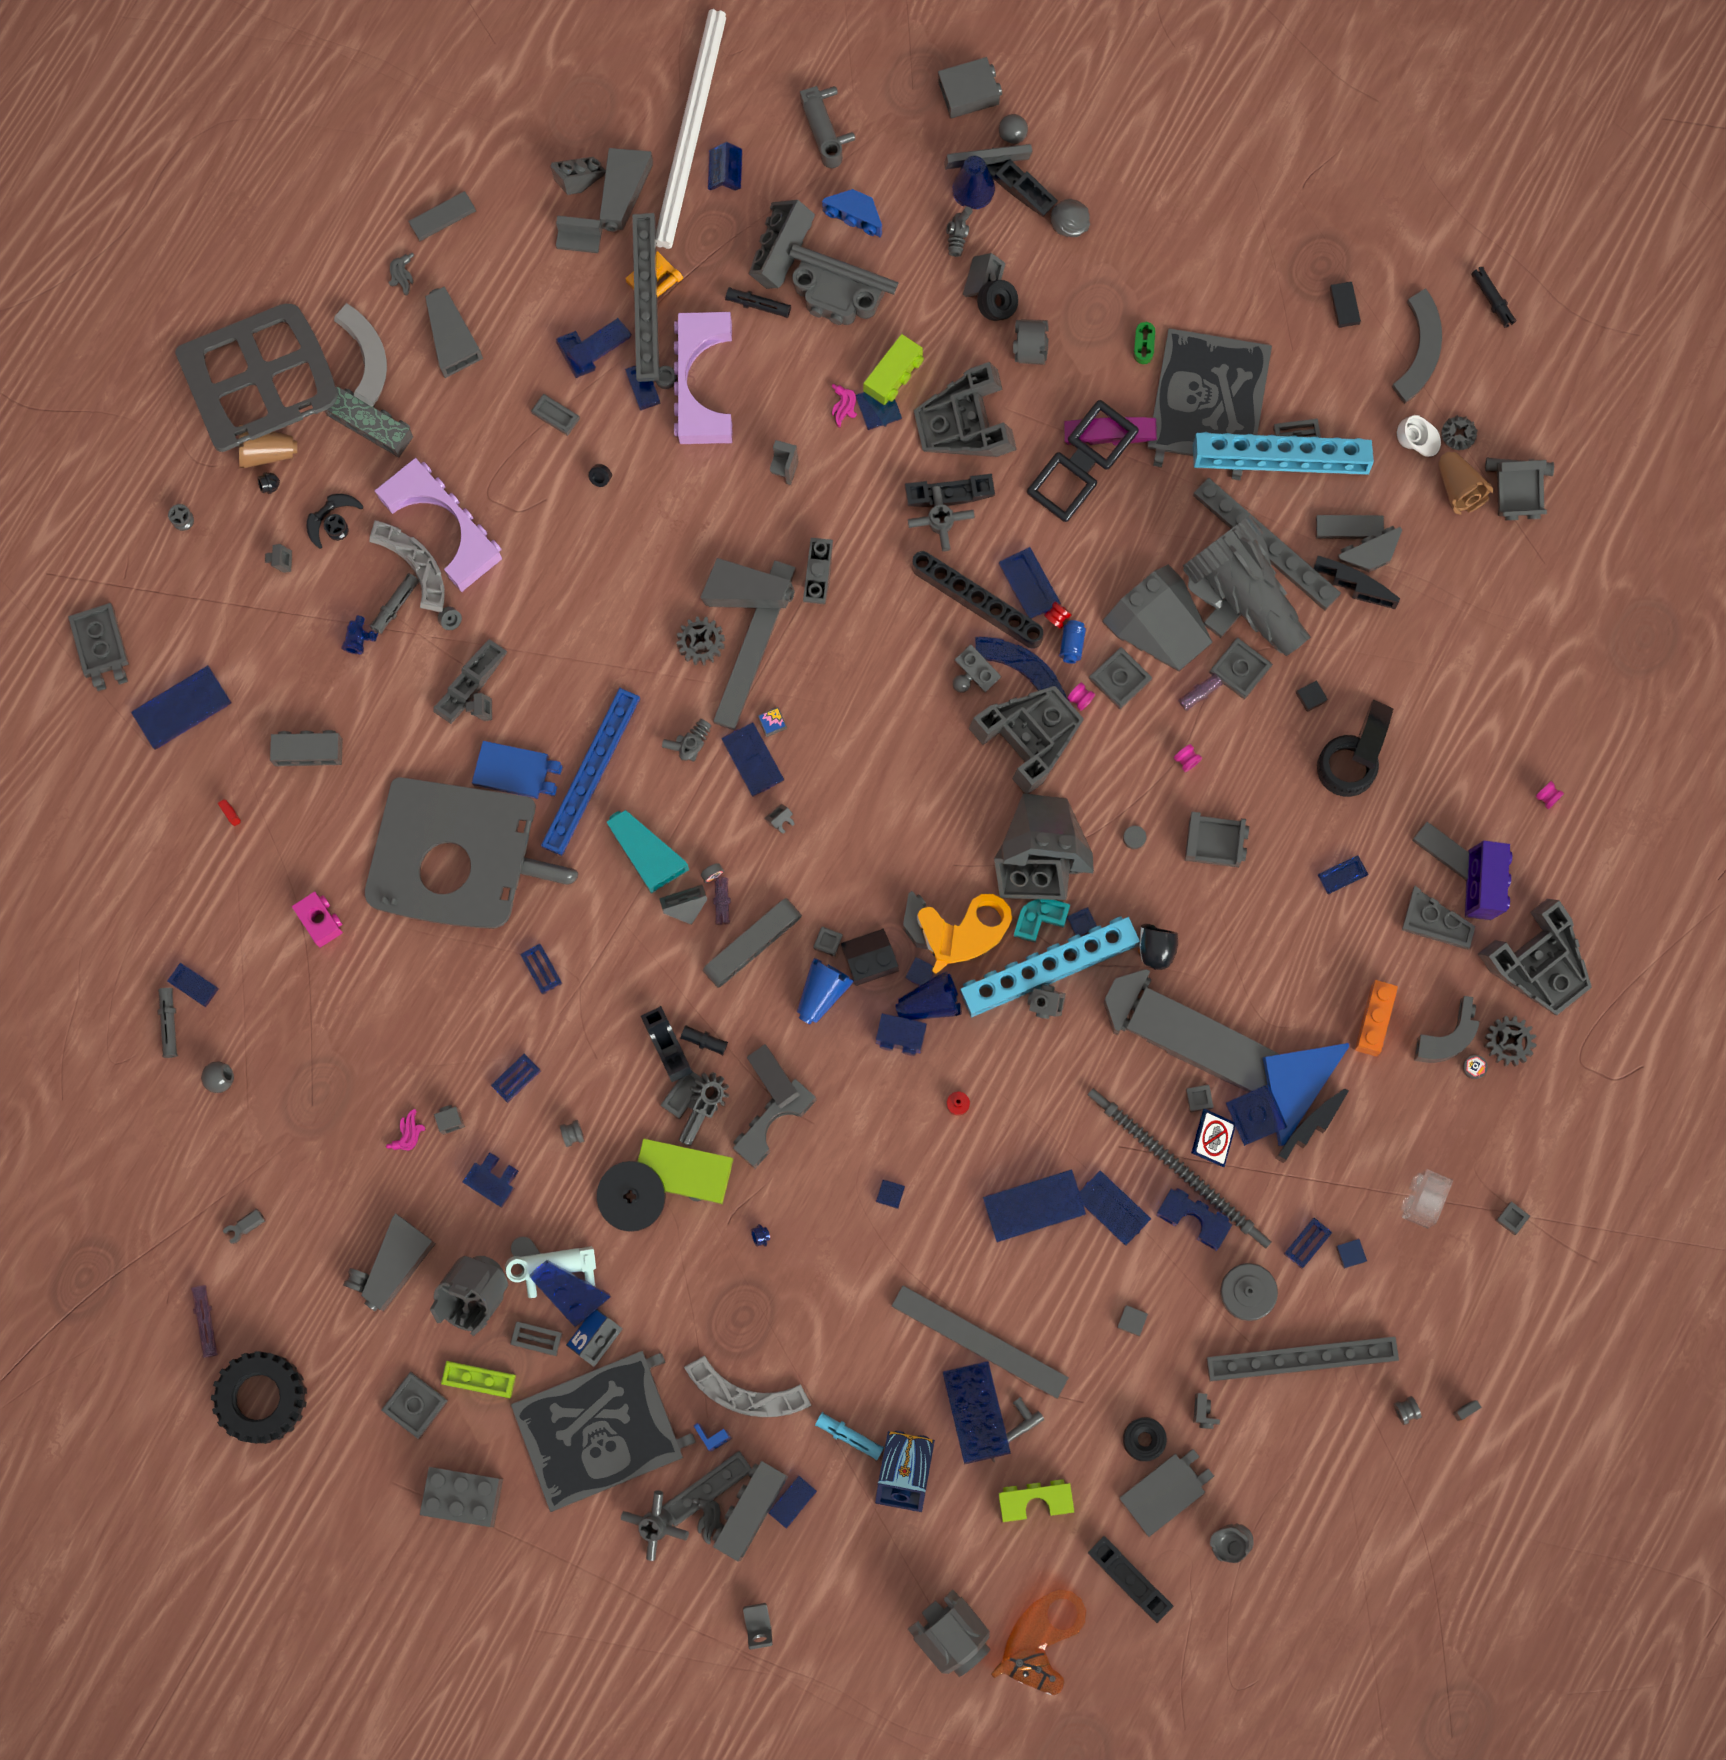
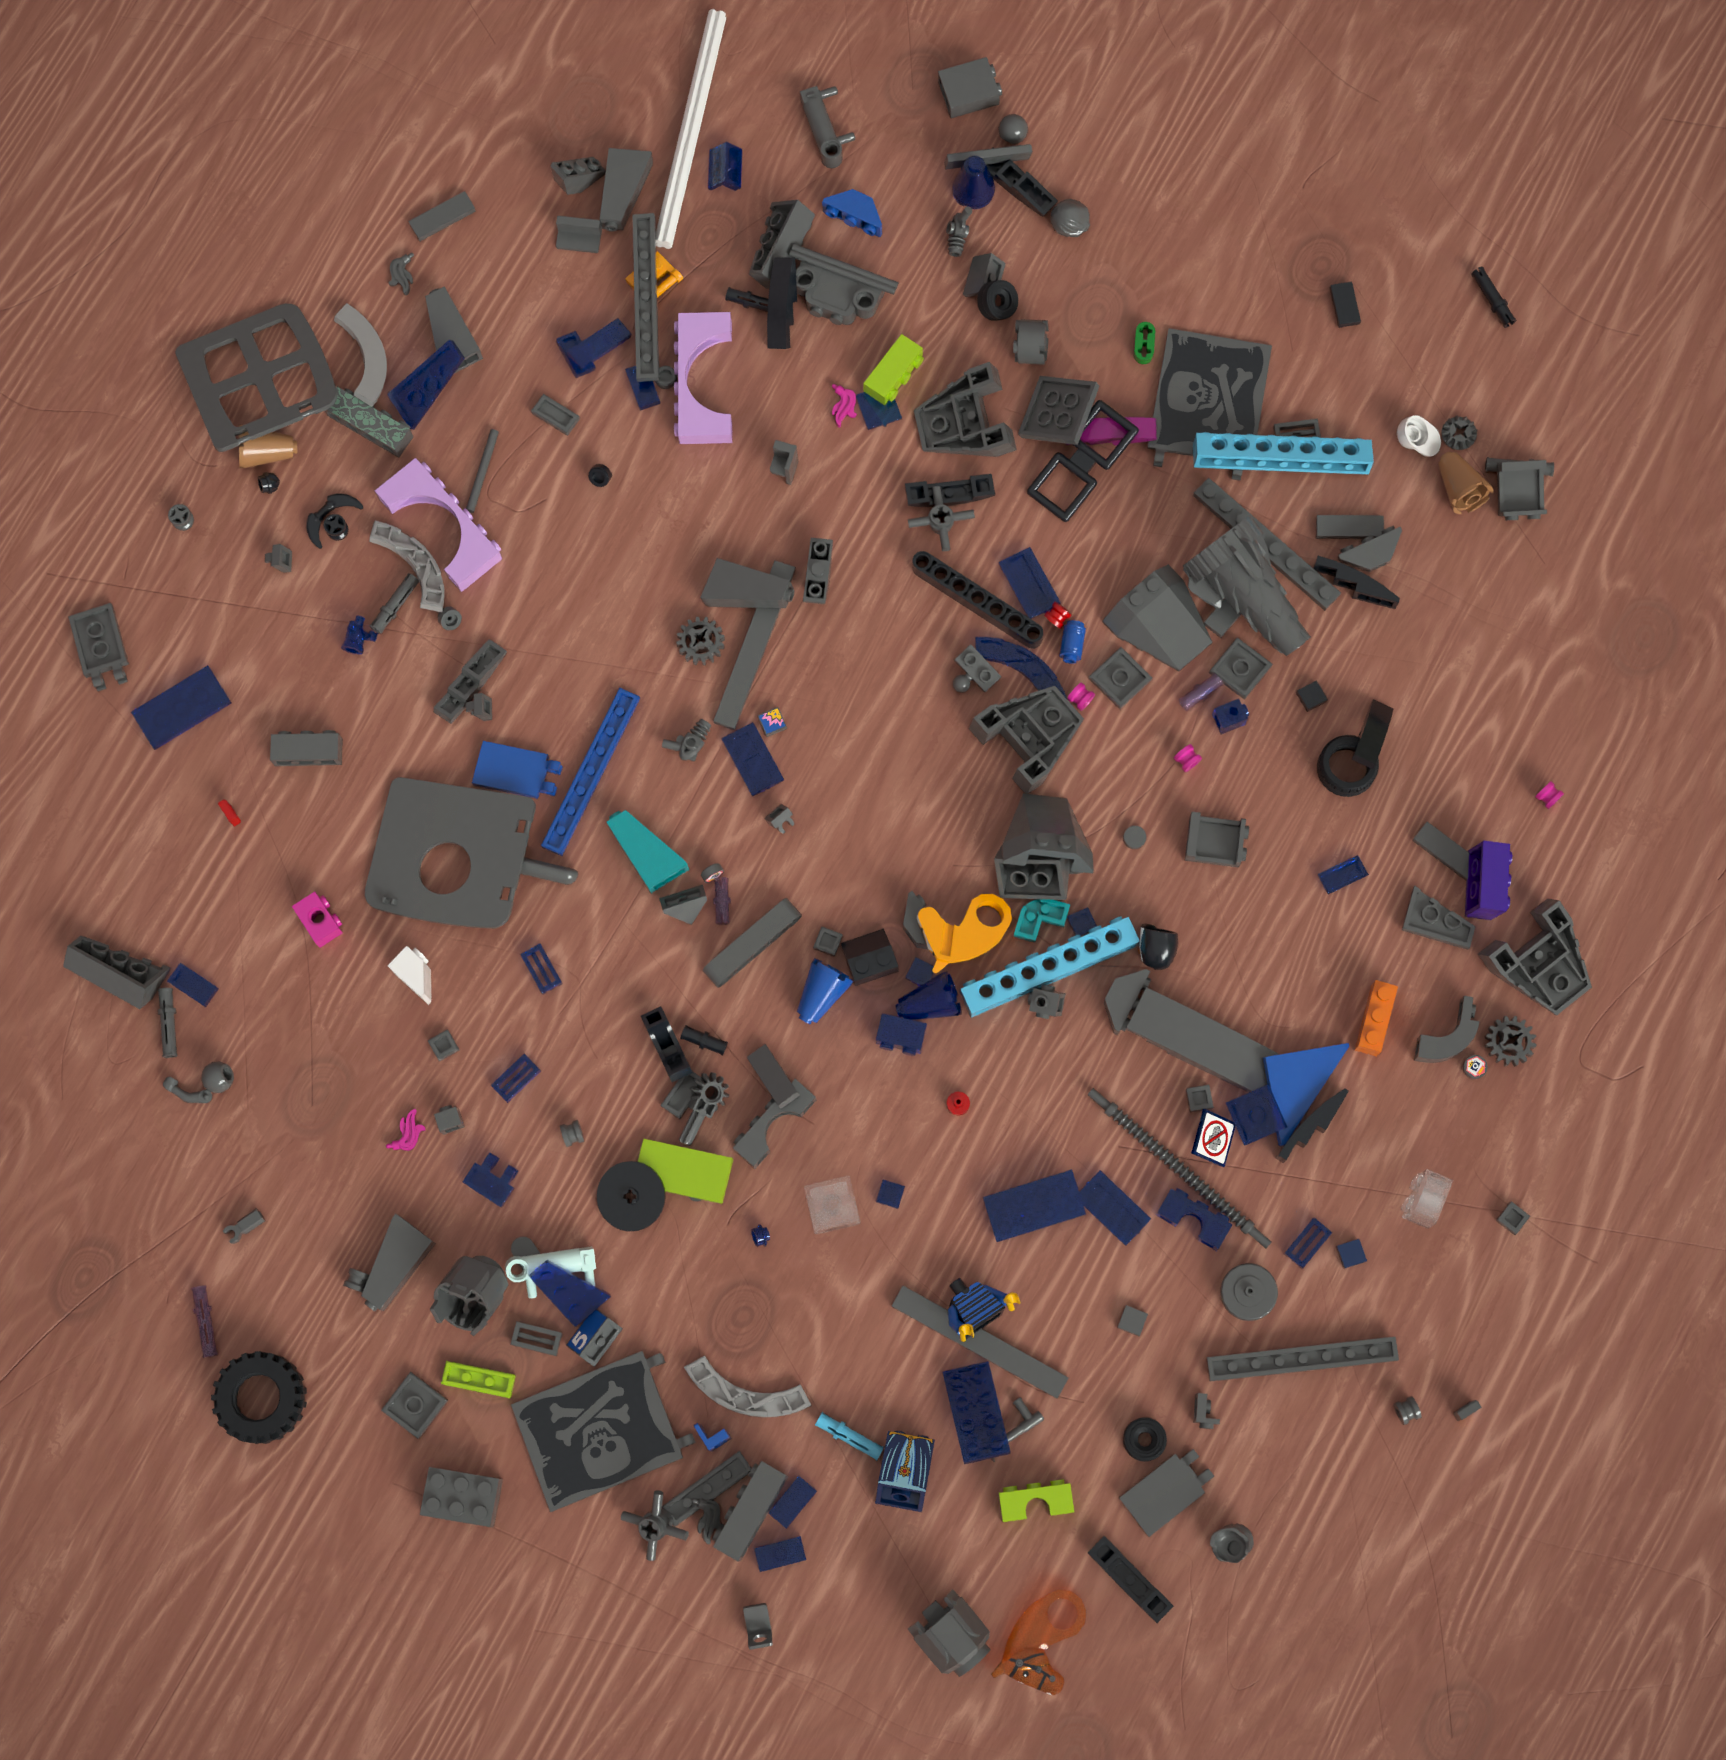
dark grey tile [1392,288,1442,404] -> none
none -> dark grey wedge [63,936,171,1009]
none -> dark grey piece [163,1077,212,1103]
none -> clear blue wing [387,340,465,430]
none -> white slope [388,946,431,1005]
none -> dark grey tile [428,1029,460,1061]
none -> dark grey bar [466,429,499,513]
none -> clear blue plate [754,1536,807,1572]
none -> black slope [767,257,797,349]
none -> clear brick [804,1175,861,1235]
none -> torso [948,1278,1021,1342]
none -> dark grey plate [1018,376,1100,445]
none -> clear blue brick [1212,699,1249,734]

